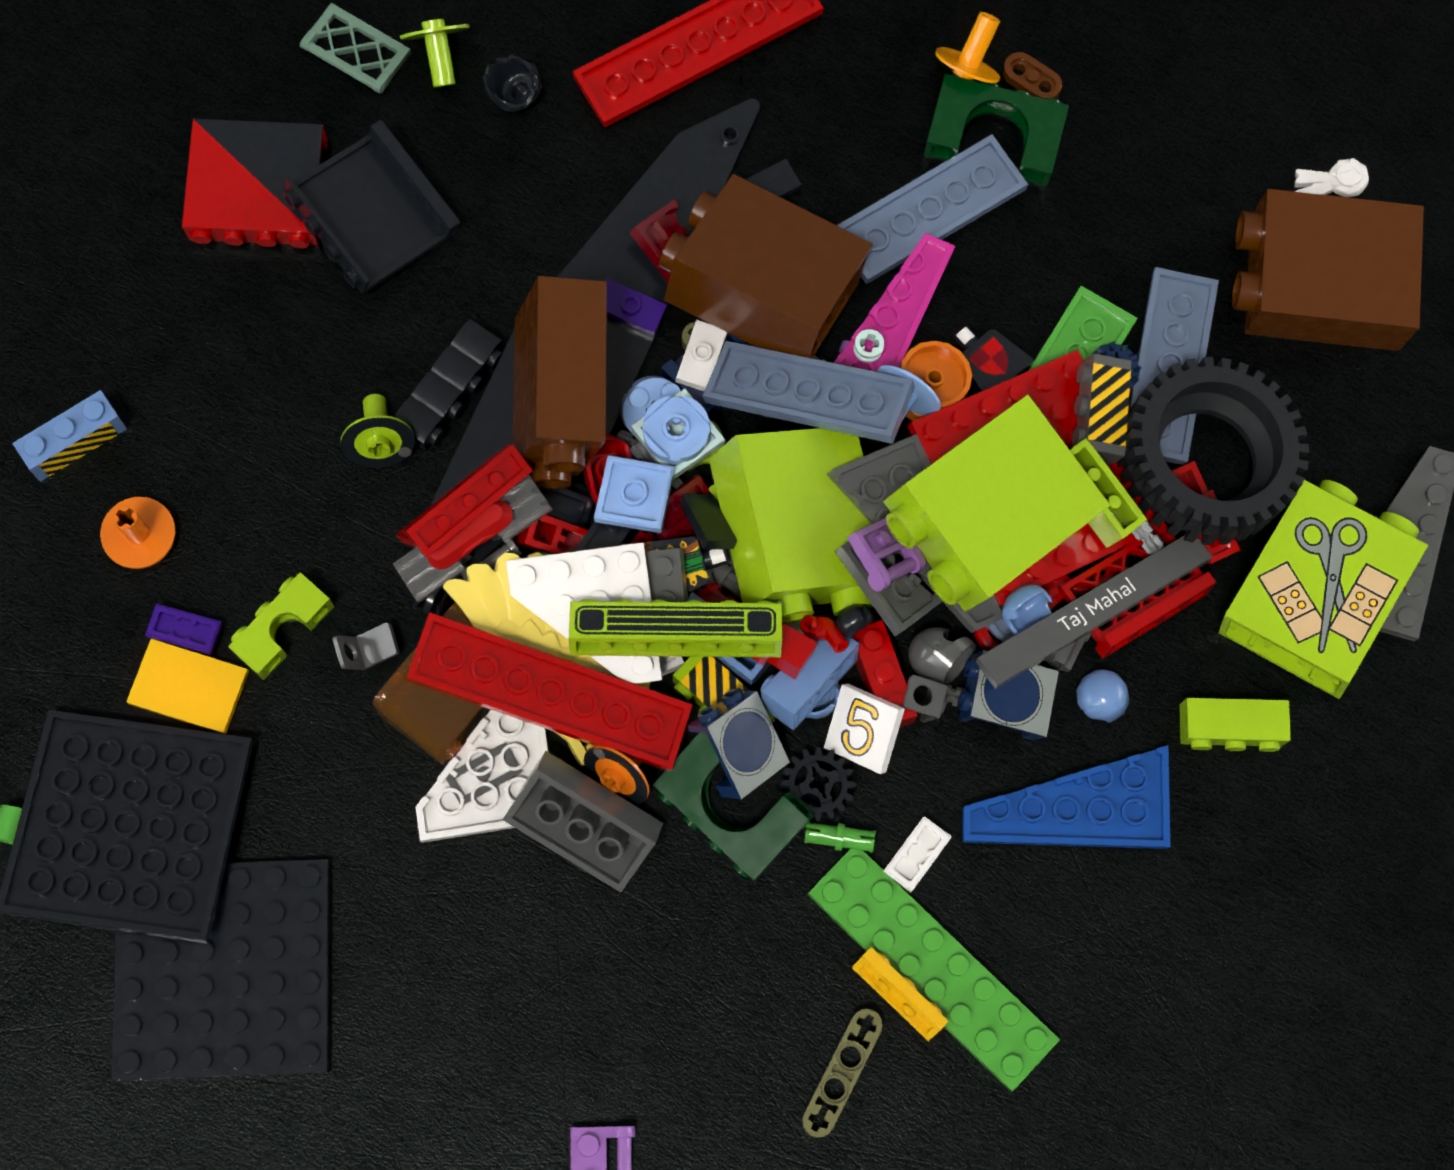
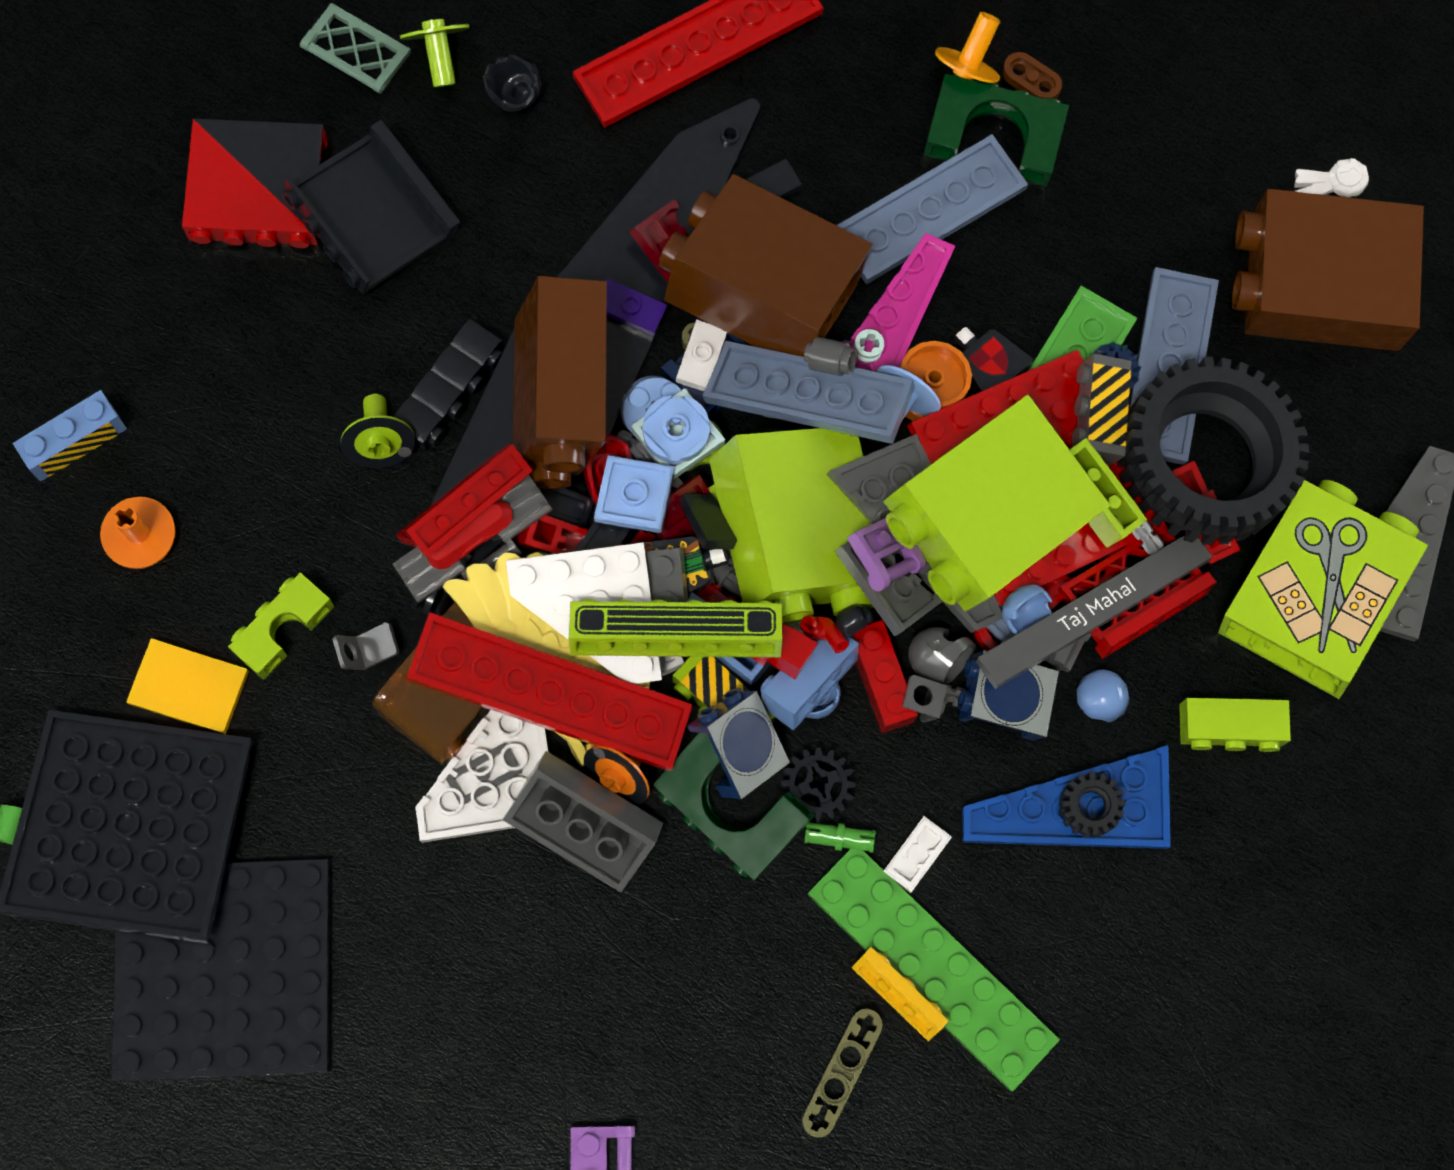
dark purple plate [145,604,223,656] -> none
white tile [824,684,905,774] -> none
none -> dark grey brick [804,337,857,376]
none -> black tyre [1058,772,1125,838]

